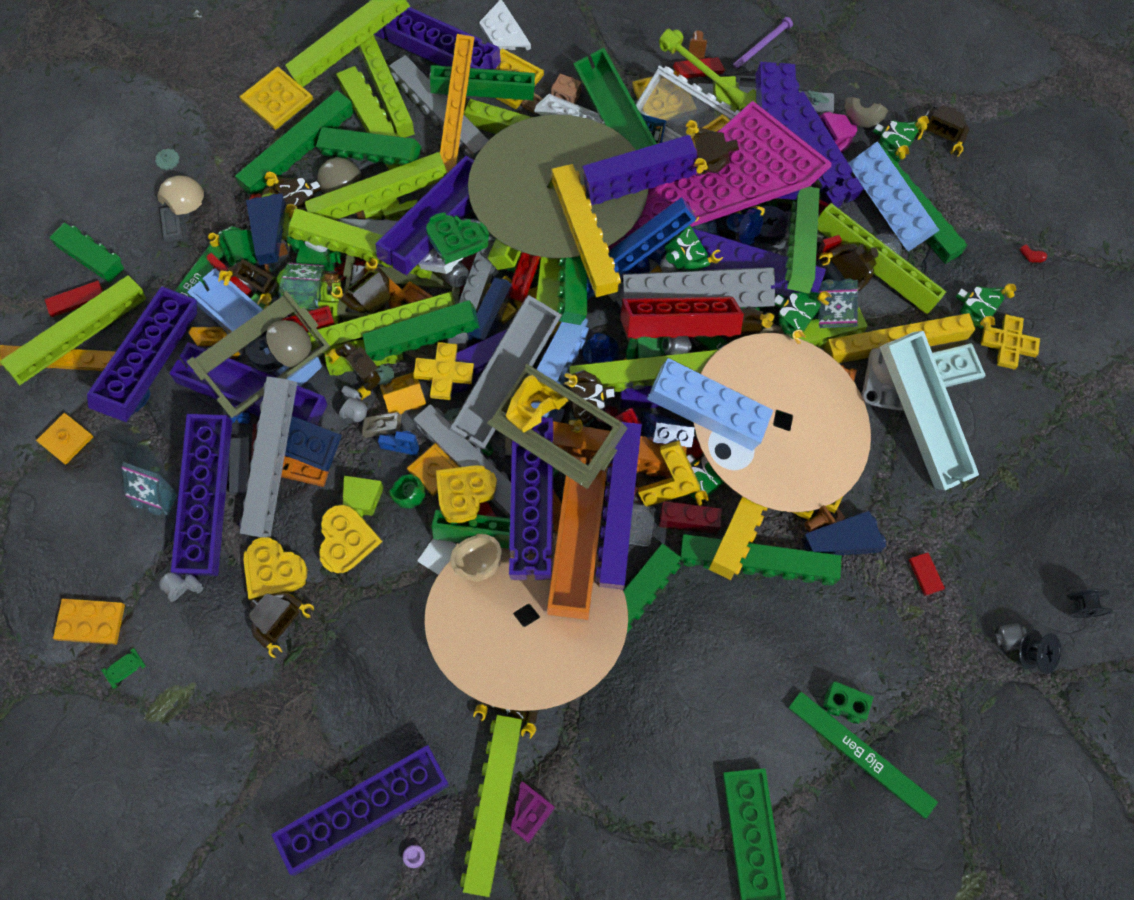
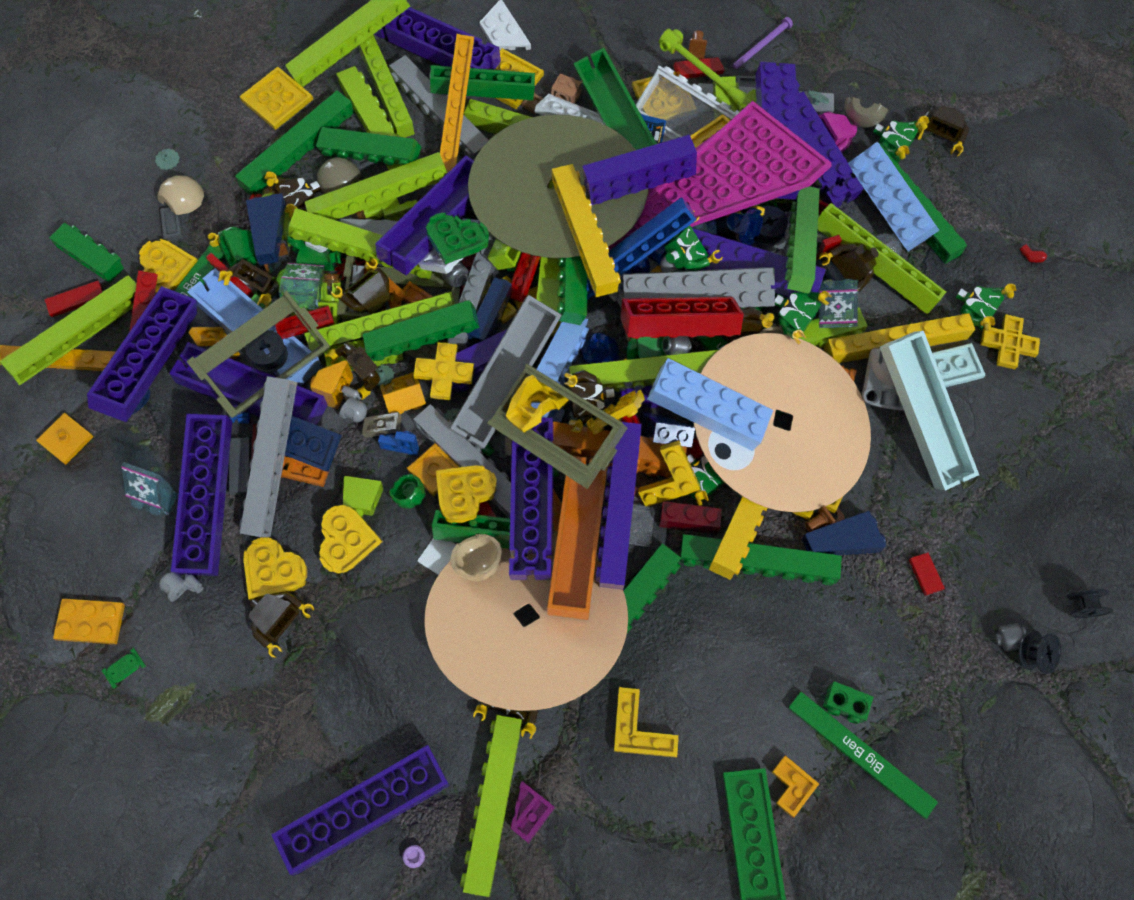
dark tan cylinder [266,320,312,368] -> none
dark brown torso [686,120,739,175] -> none
none -> red plate [129,270,158,332]
none -> yellow plate [139,239,198,295]
none -> light orange slope [310,360,354,409]
none -> yellow plate [586,389,645,434]
none -> yellow plate [614,687,678,758]
none -> light orange plate [771,755,819,818]

